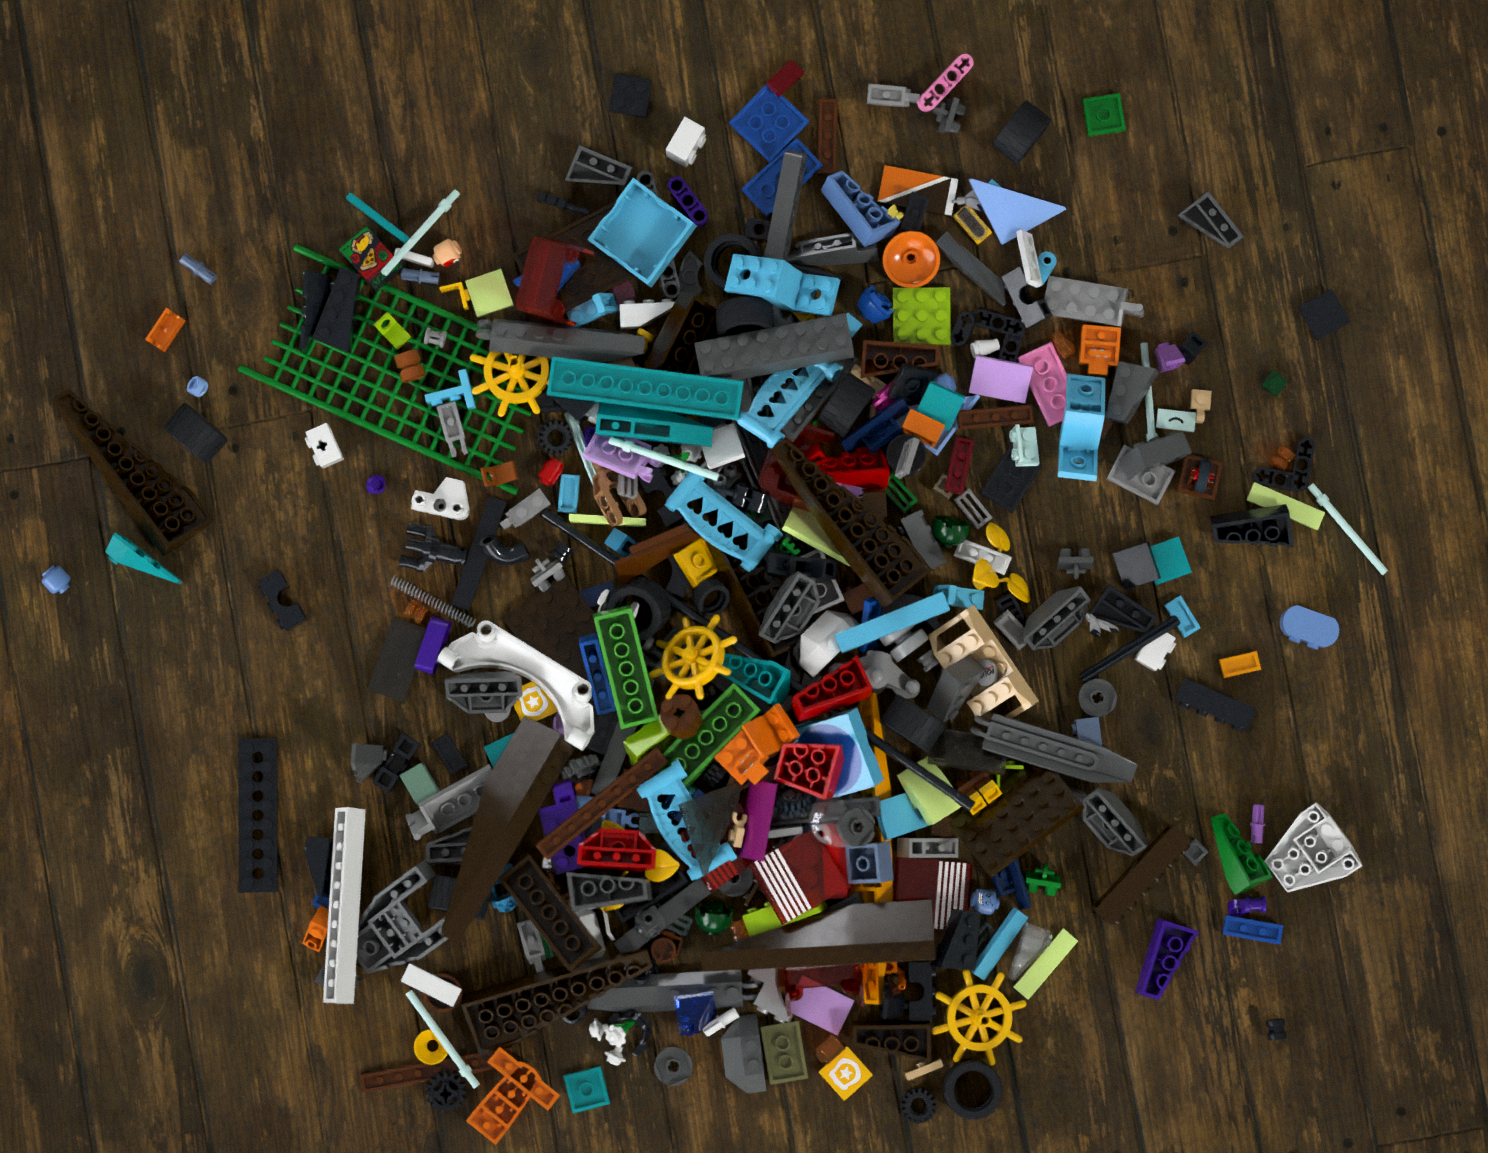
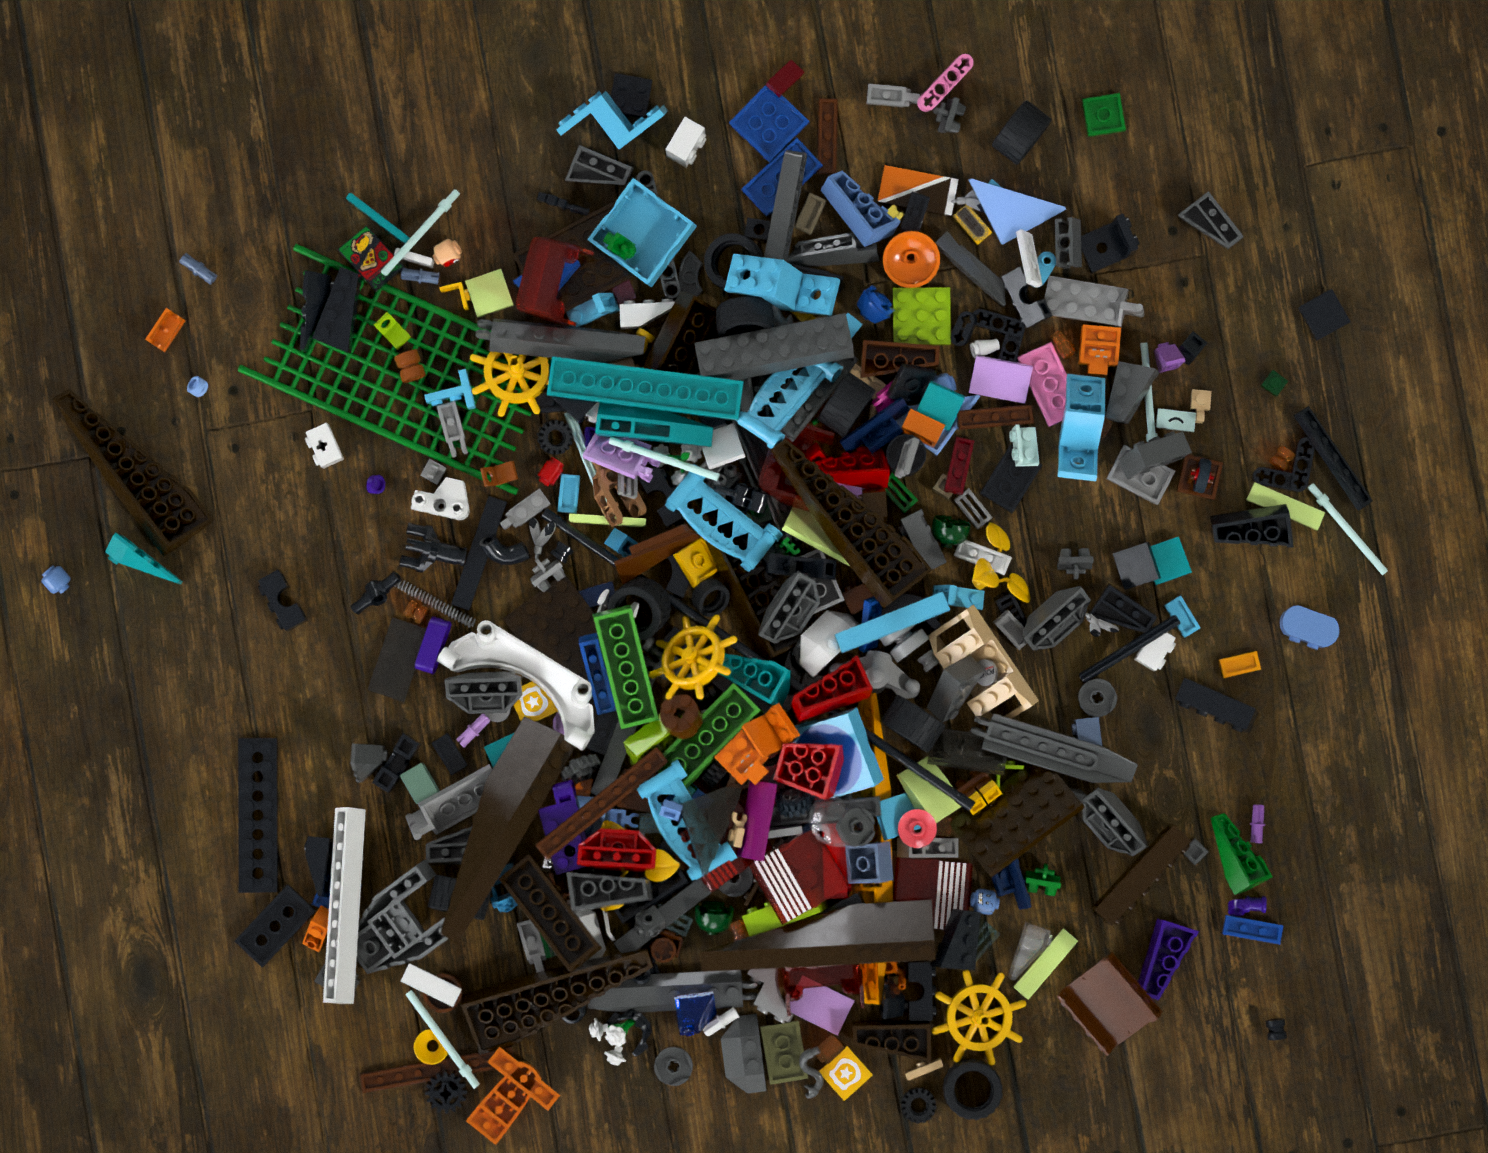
black tyre [164,403,228,464] -> none
light grey bush [424,327,447,348] -> none
teal tile [563,1066,610,1113] -> none
dark purple beam [668,176,708,227] -> none
medium azure tile [970,907,1028,981] -> none
white wedge [1265,802,1362,893] -> none
none -> black plate [235,884,316,968]
none -> black pin [350,571,402,615]
none -> light grey tile [420,459,447,485]
none -> lavender axle [456,713,490,748]
none -> light grey piece [529,518,556,559]
none -> medium azure bracket [556,91,668,149]
none -> green hips [603,232,636,261]
none -> medium blue plate [659,799,683,821]
none -> dark tan tile [794,192,827,235]
none -> dark grey animal [799,1046,824,1099]
none -> coral dish [898,809,937,848]
none -> dark grey piece [1055,217,1082,269]
none -> reddish brown panel [1057,952,1163,1056]
none -> black bracket [1081,213,1140,274]
none -> black tile [1294,406,1373,511]

